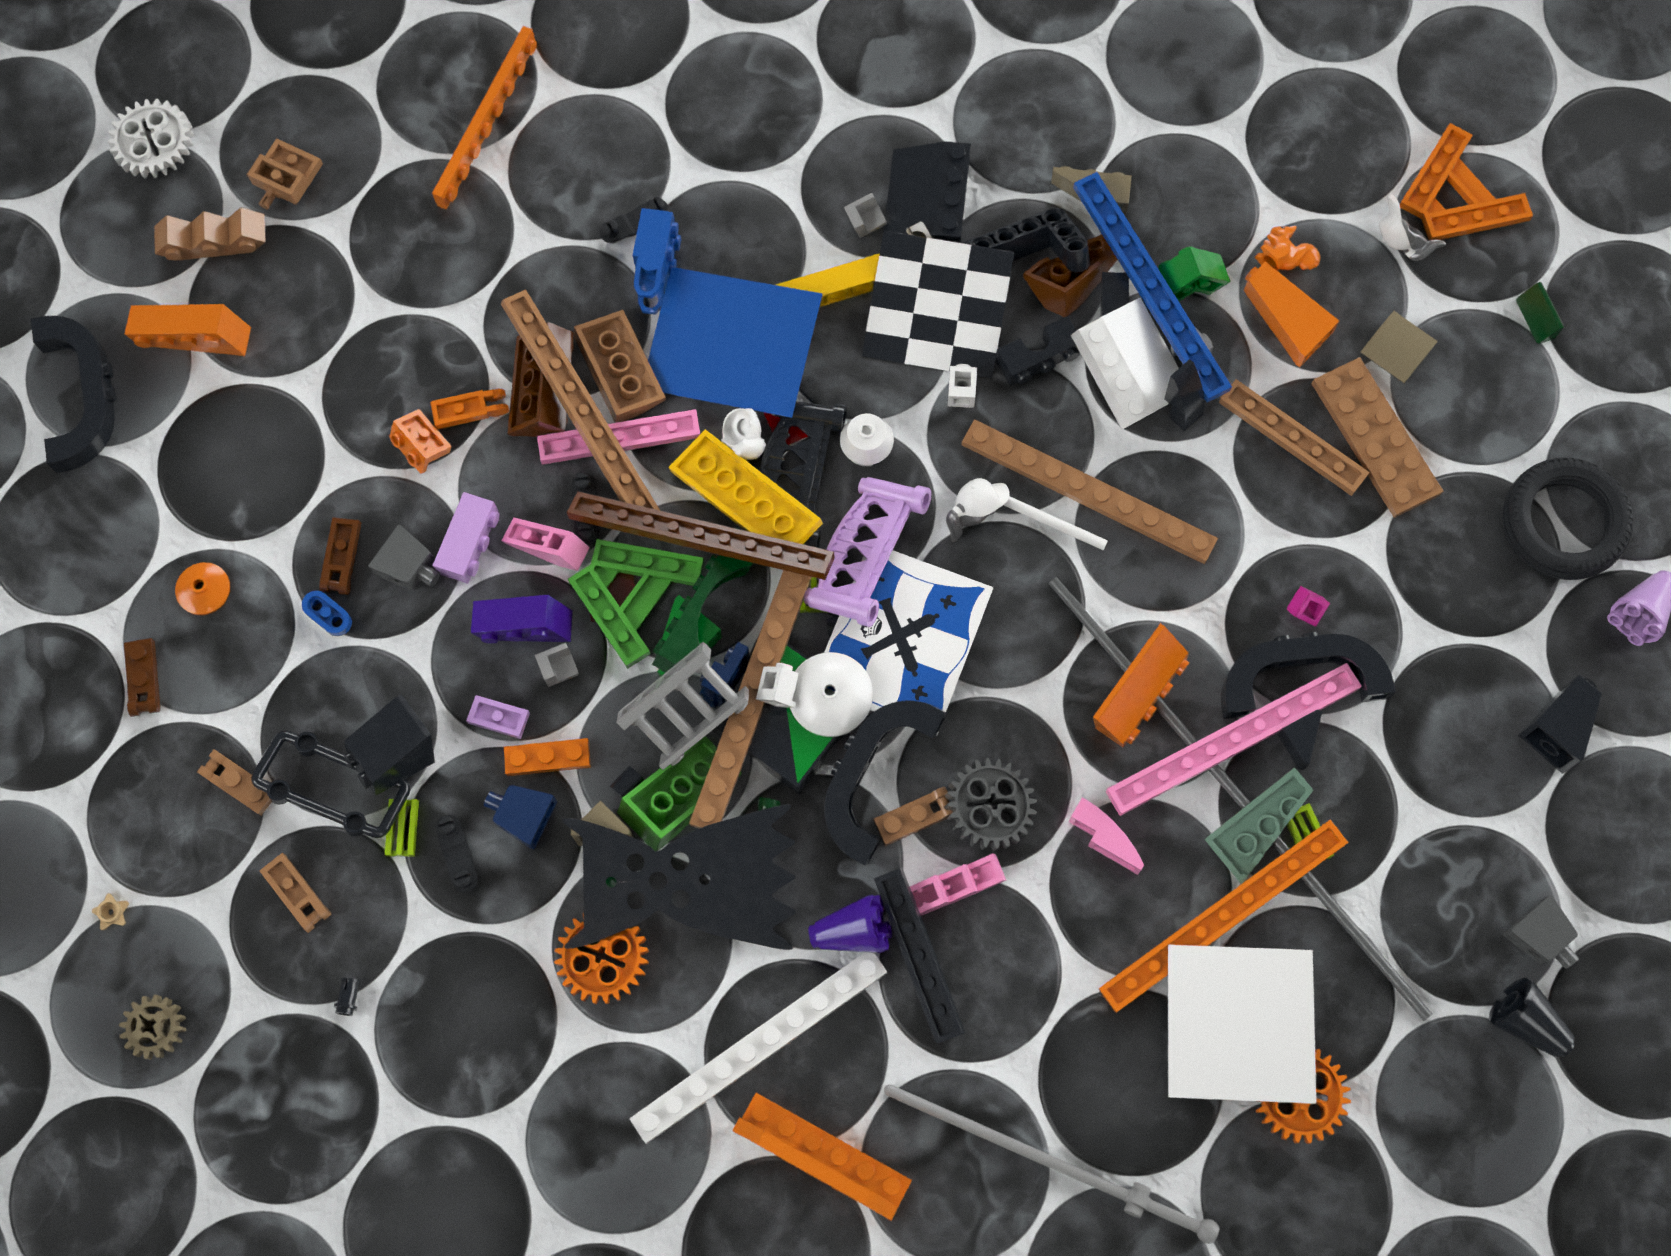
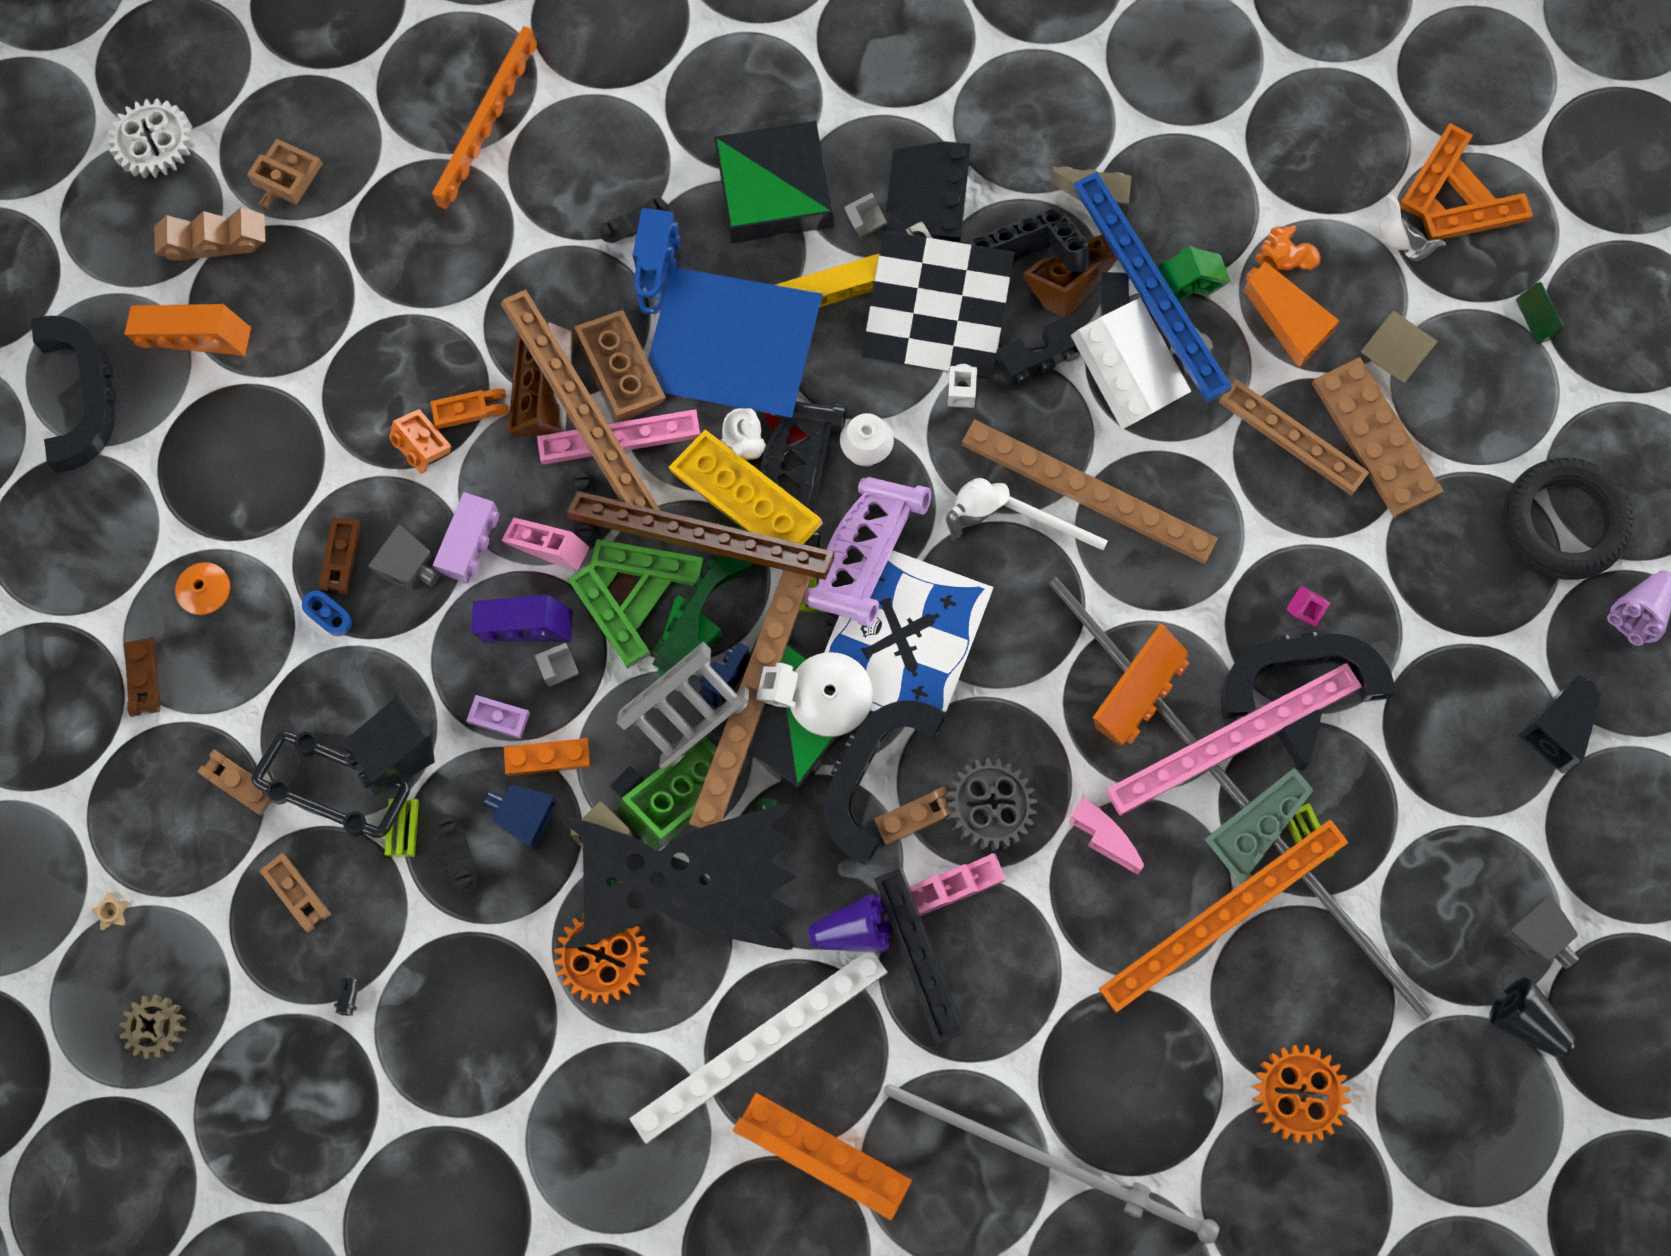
black slope [1164,359,1204,431] -> none
white sticker [1168,945,1316,1104] -> none
none -> black tile [714,121,834,244]

